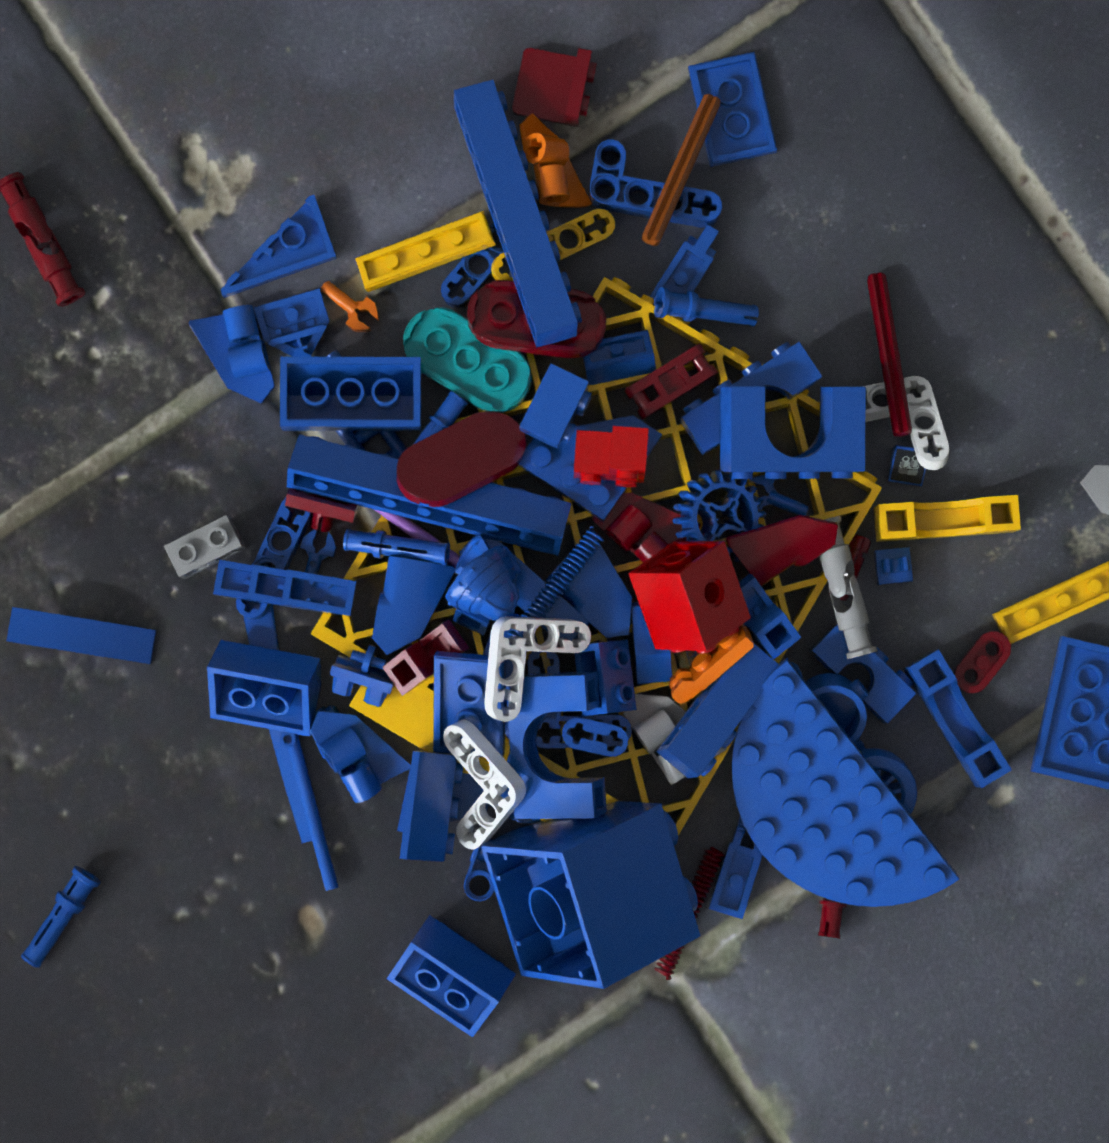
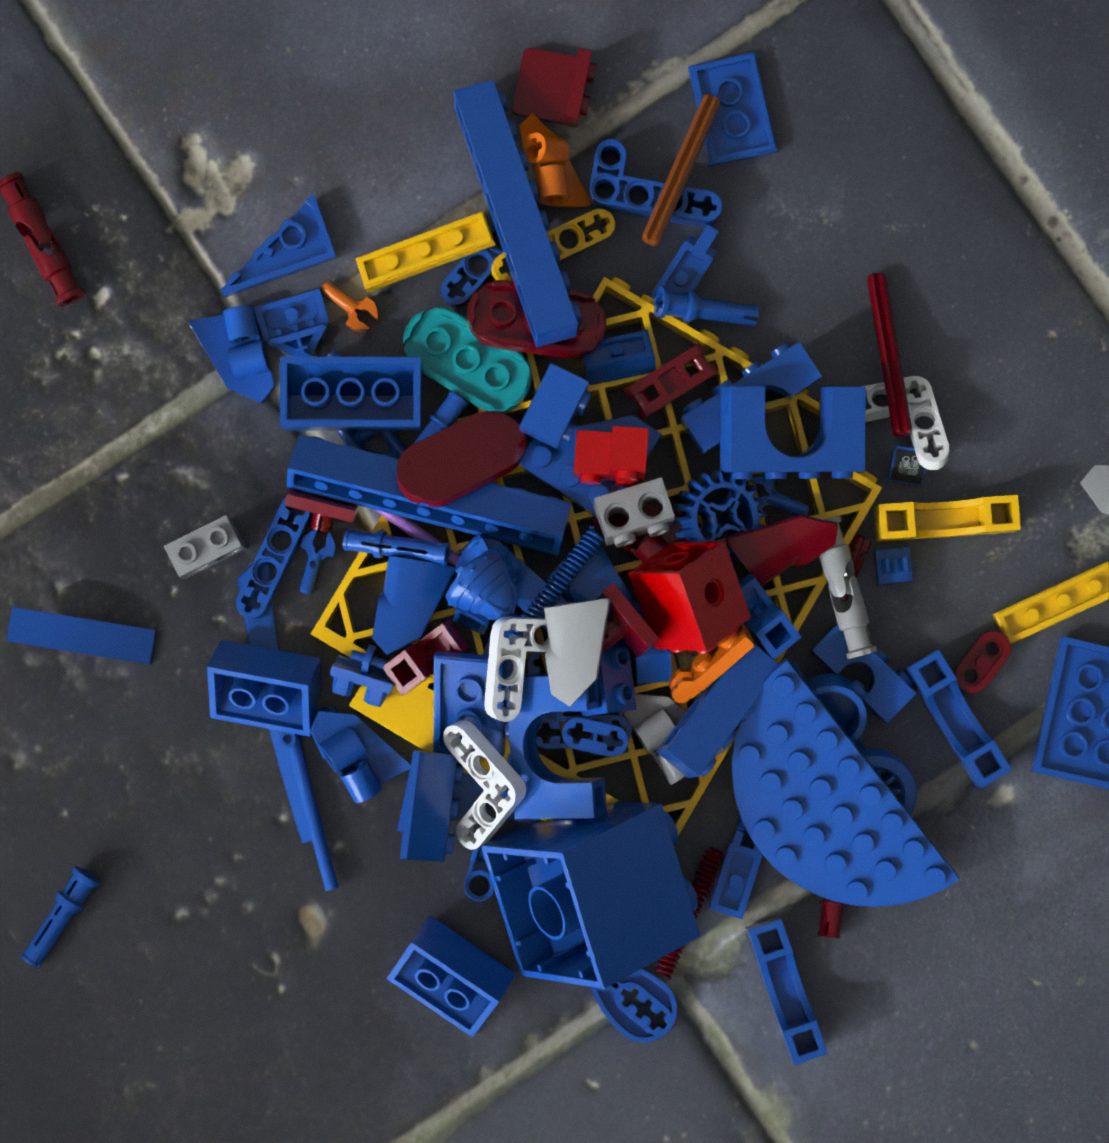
blue slope [213,560,356,616] -> none
none -> light grey panel [544,598,611,706]
none -> blue piece [591,968,677,1042]
none -> light grey brick [594,477,675,547]
none -> dark red tile [596,583,659,658]
none -> blue arch [745,916,828,1065]

